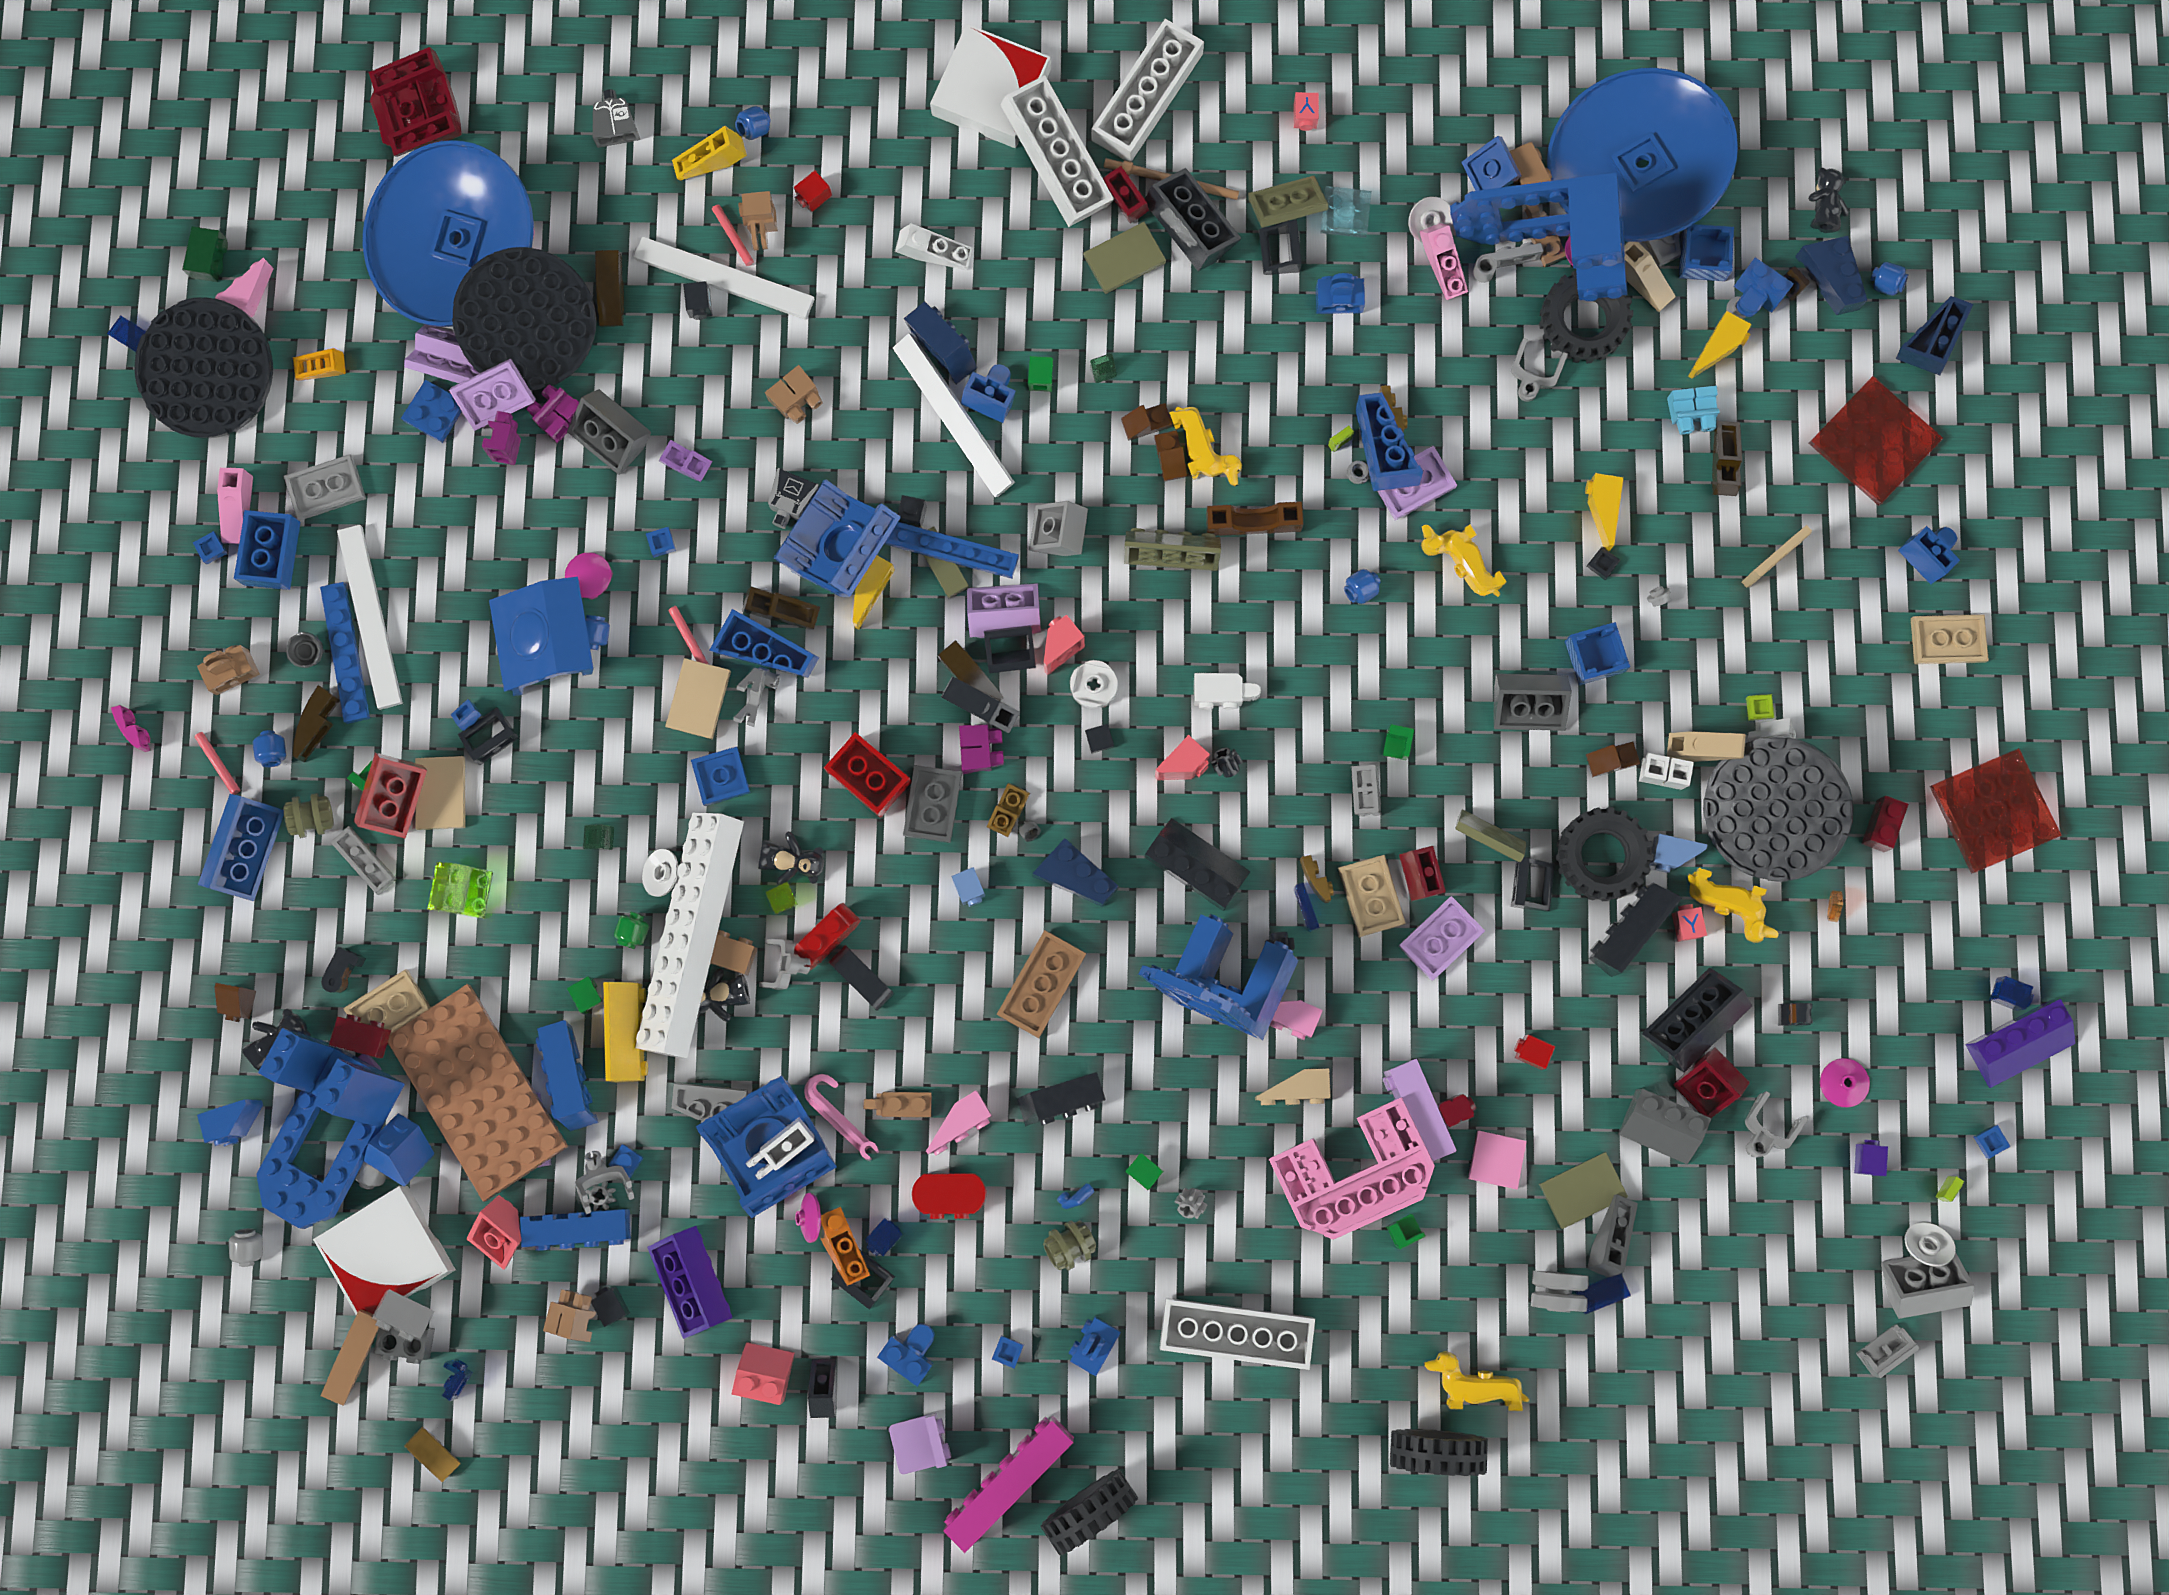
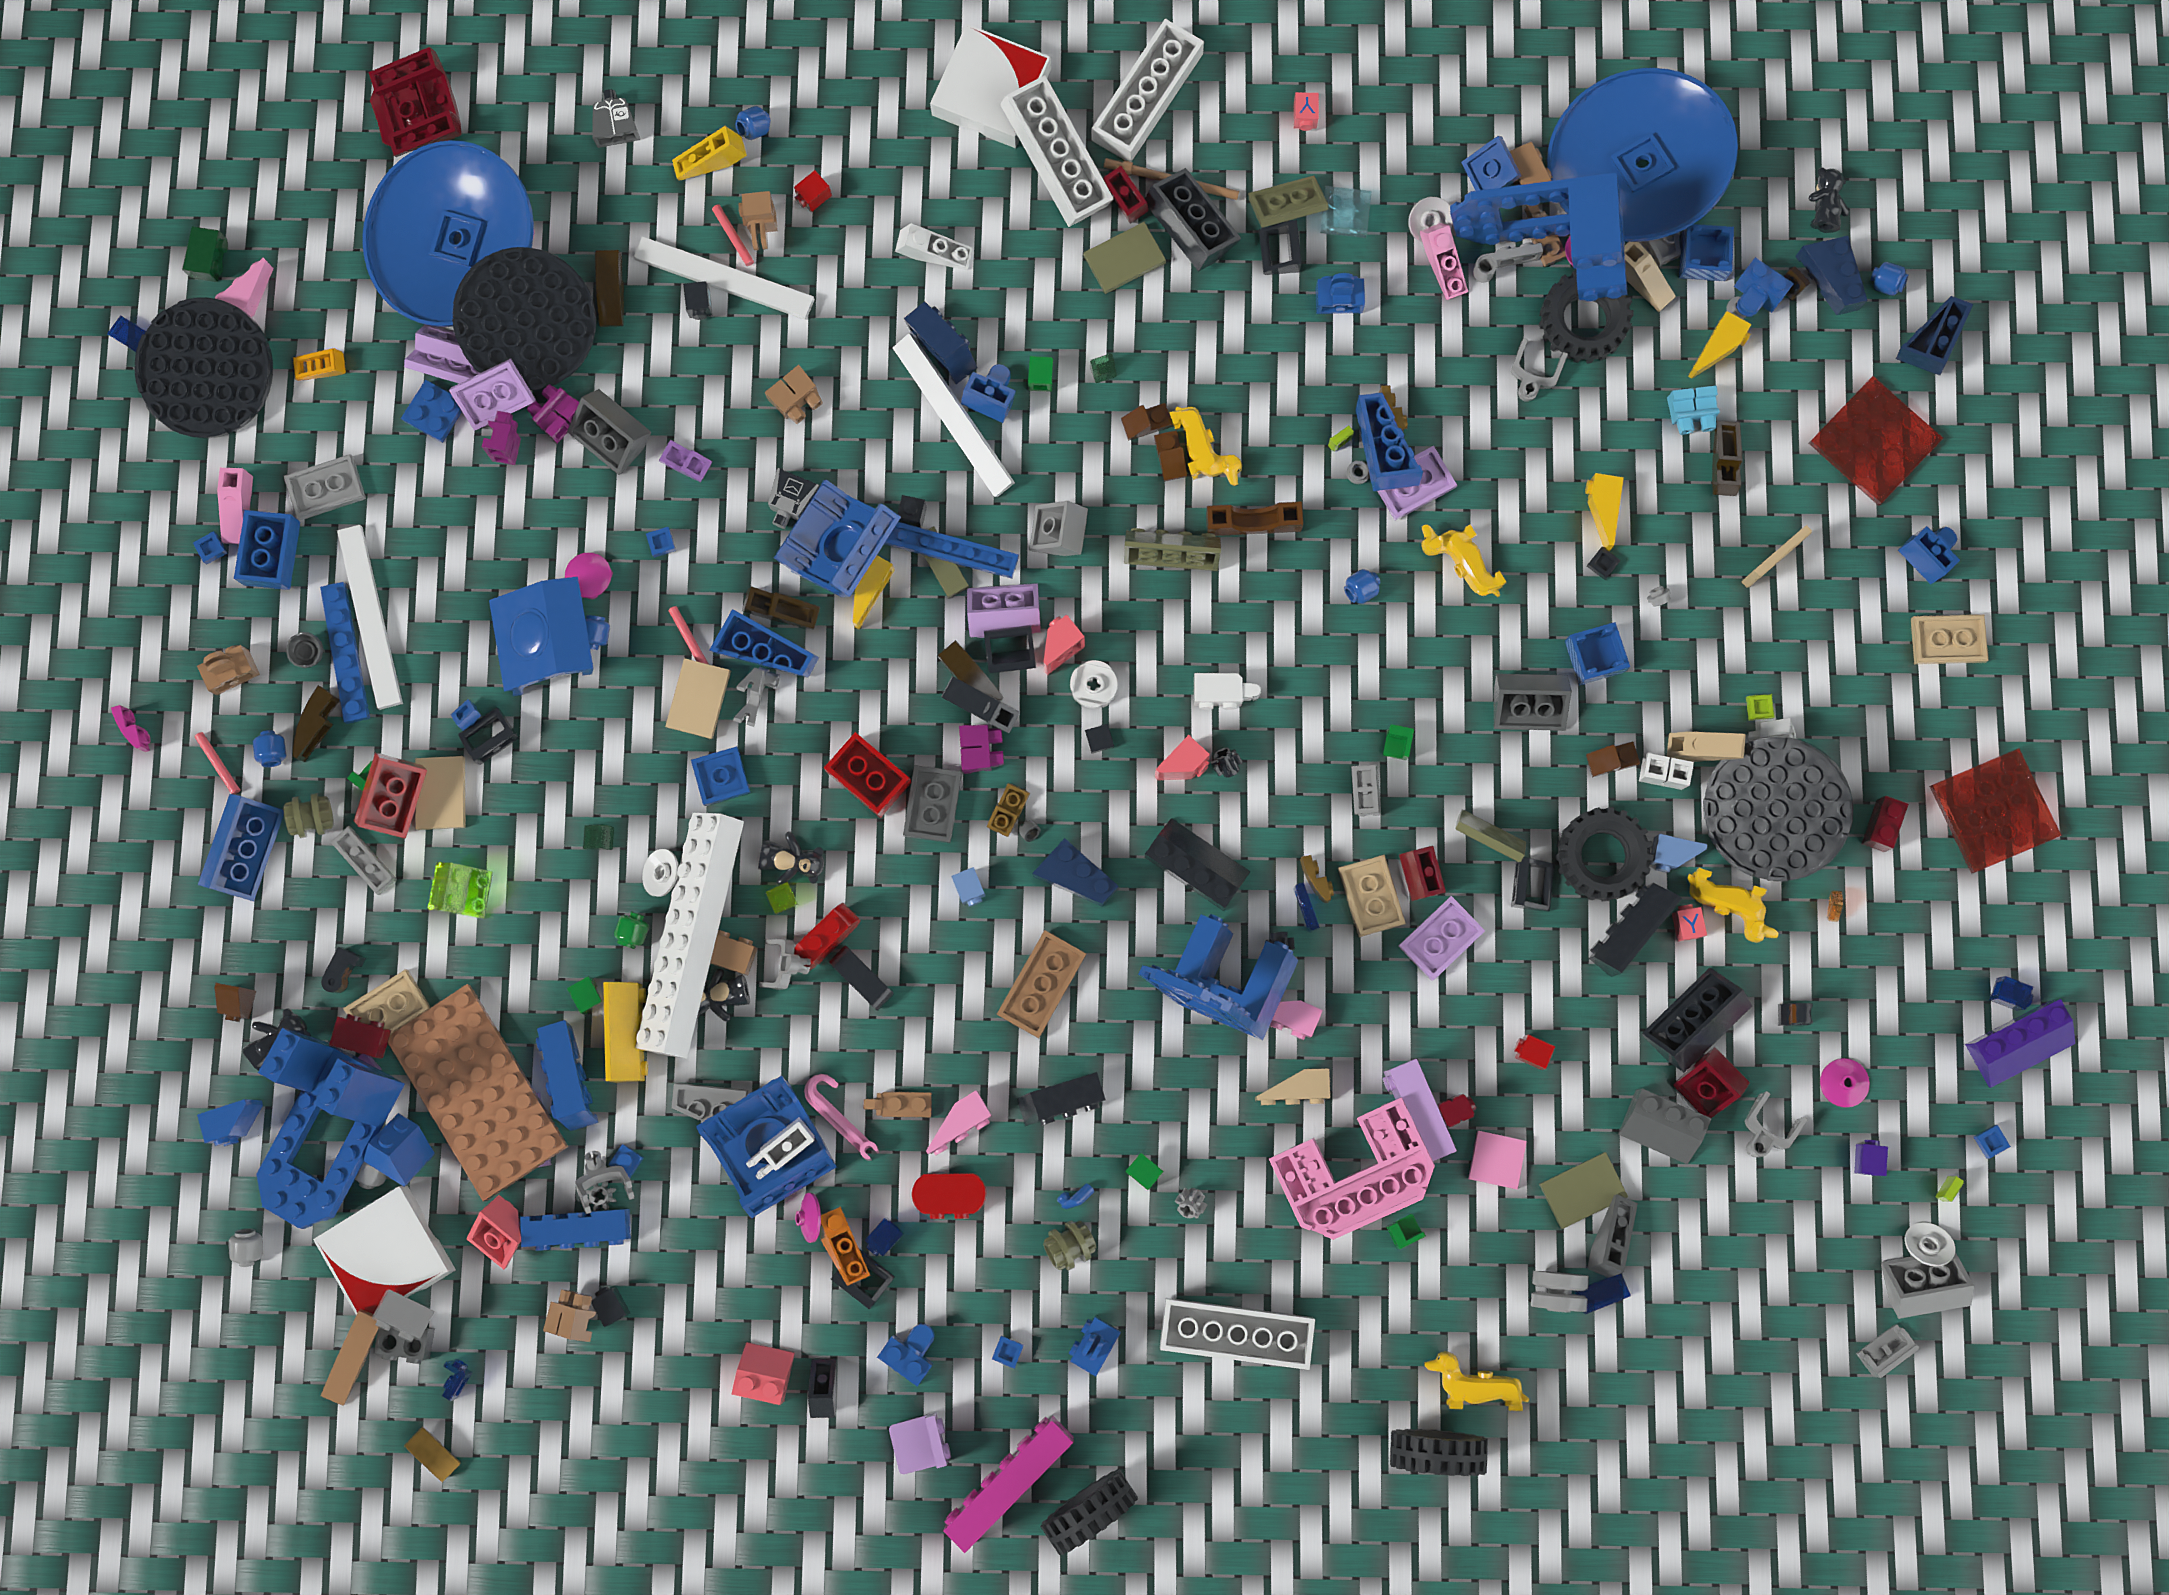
dark purple slope [647,1226,733,1339] -> none

